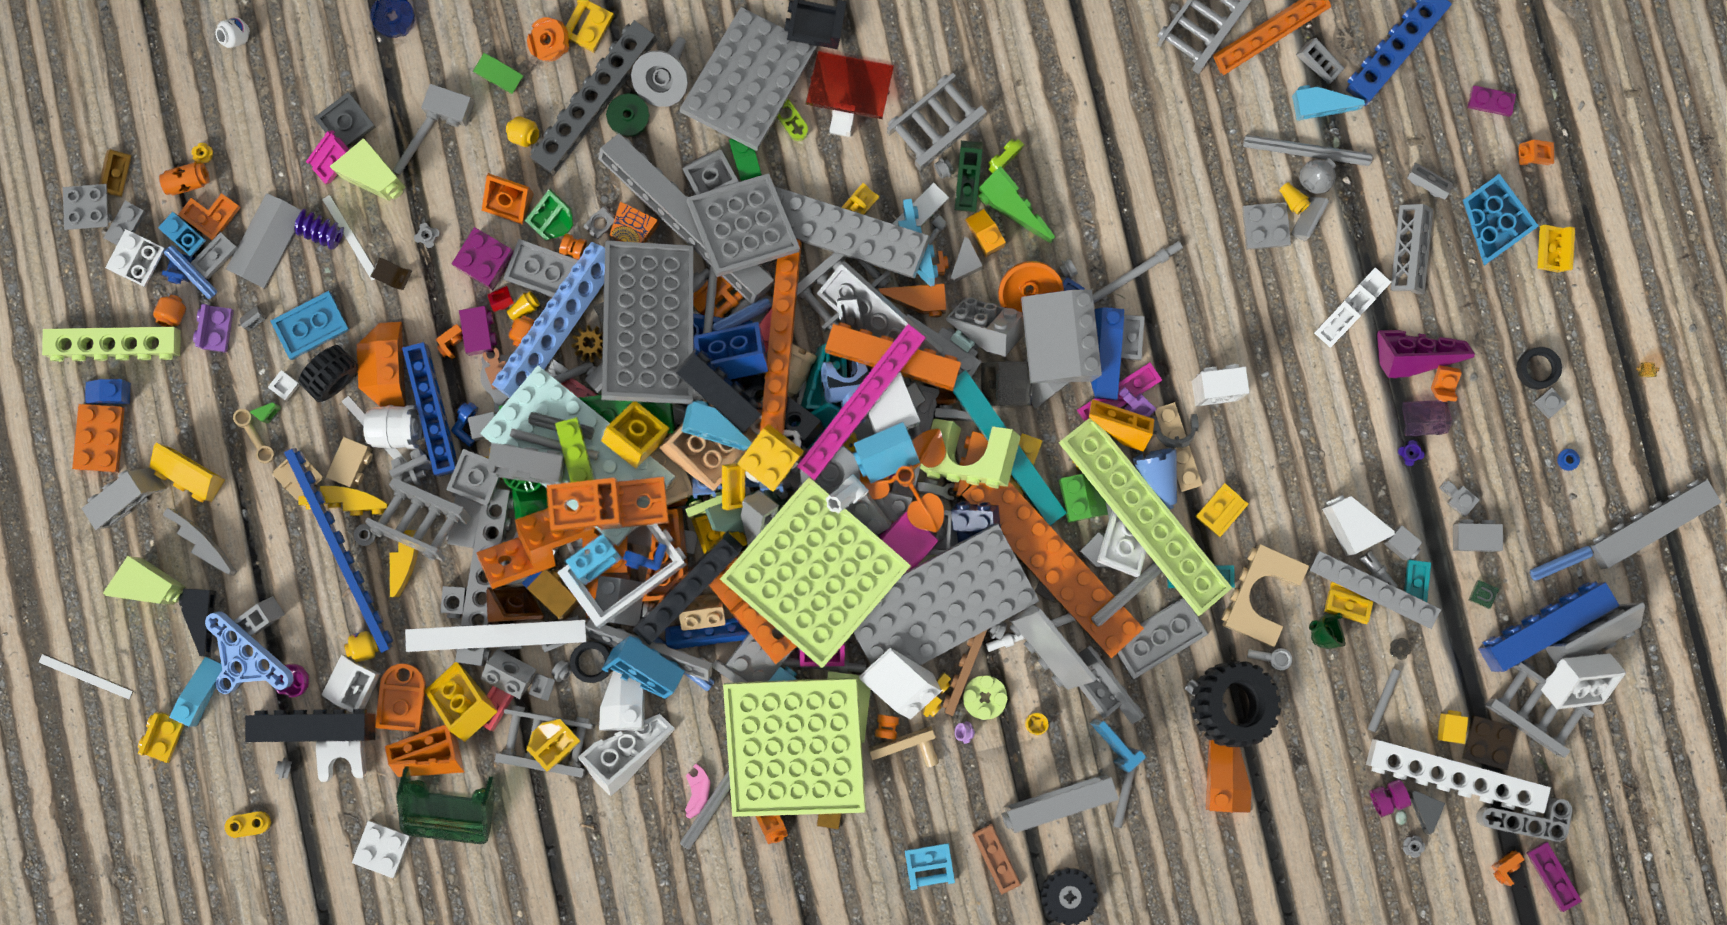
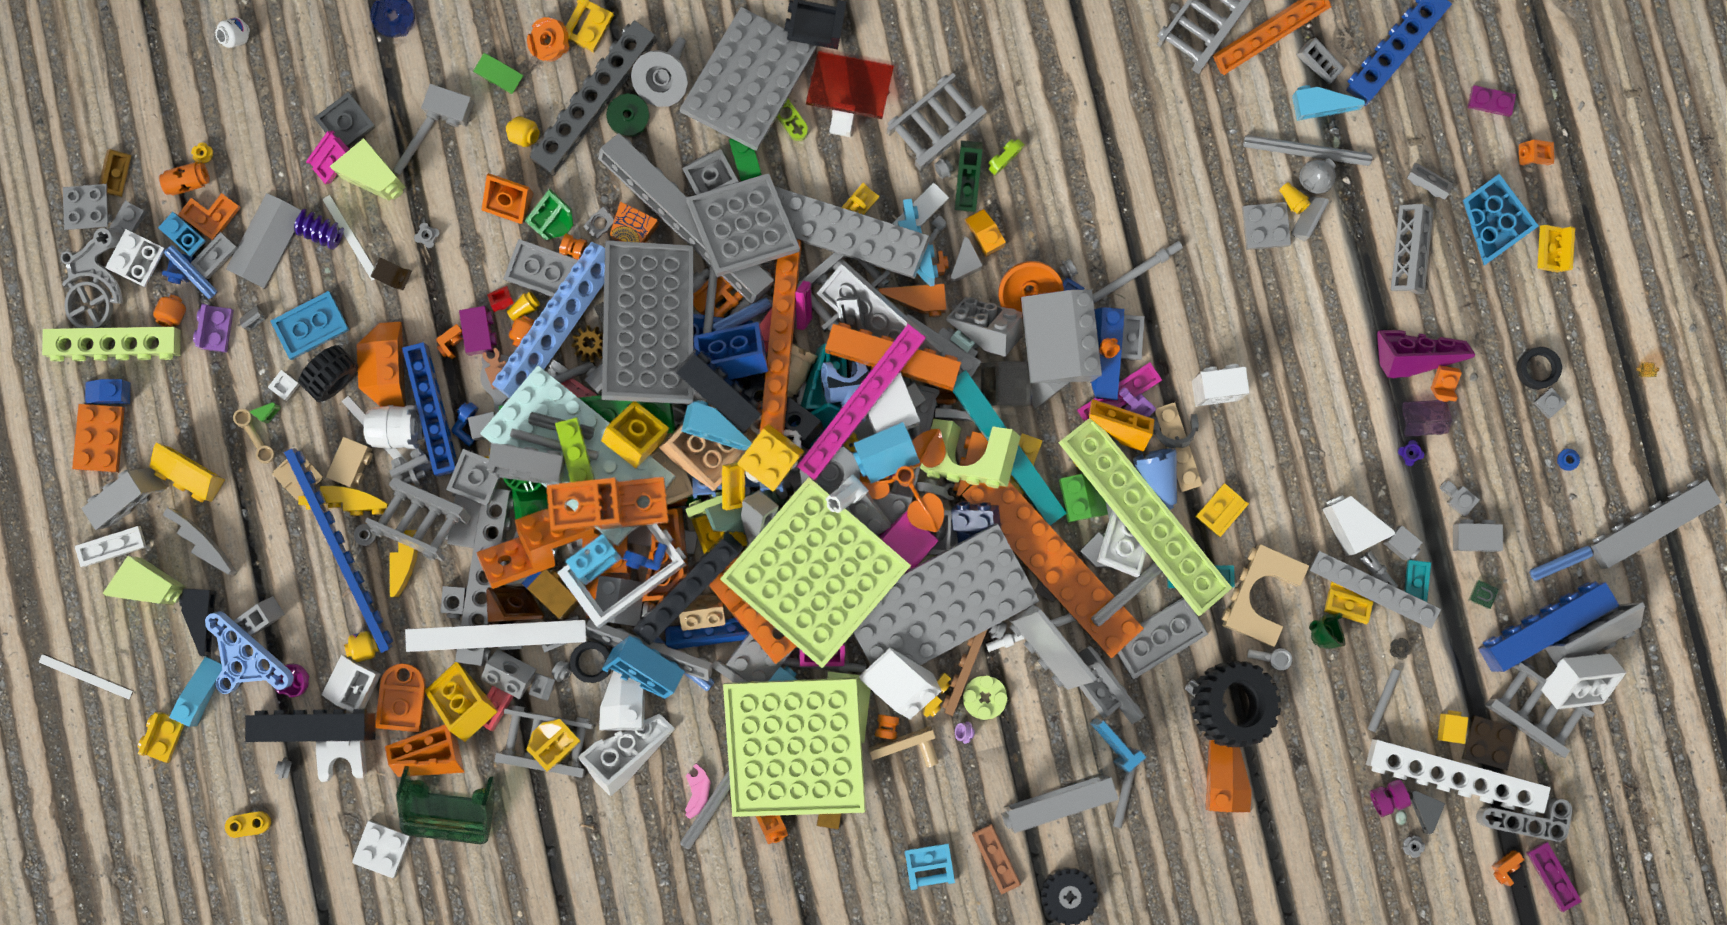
magenta brick [451,227,514,290] -> none
bright green wedge [978,166,1055,244] -> none
yellow wheel [1025,712,1049,735] -> none
white slope [1315,267,1391,348] -> none
none -> light grey piece [60,228,123,328]
none -> white plate [75,526,147,567]
none -> dark pink tile [795,281,812,330]
none -> orange plate [1099,338,1120,358]

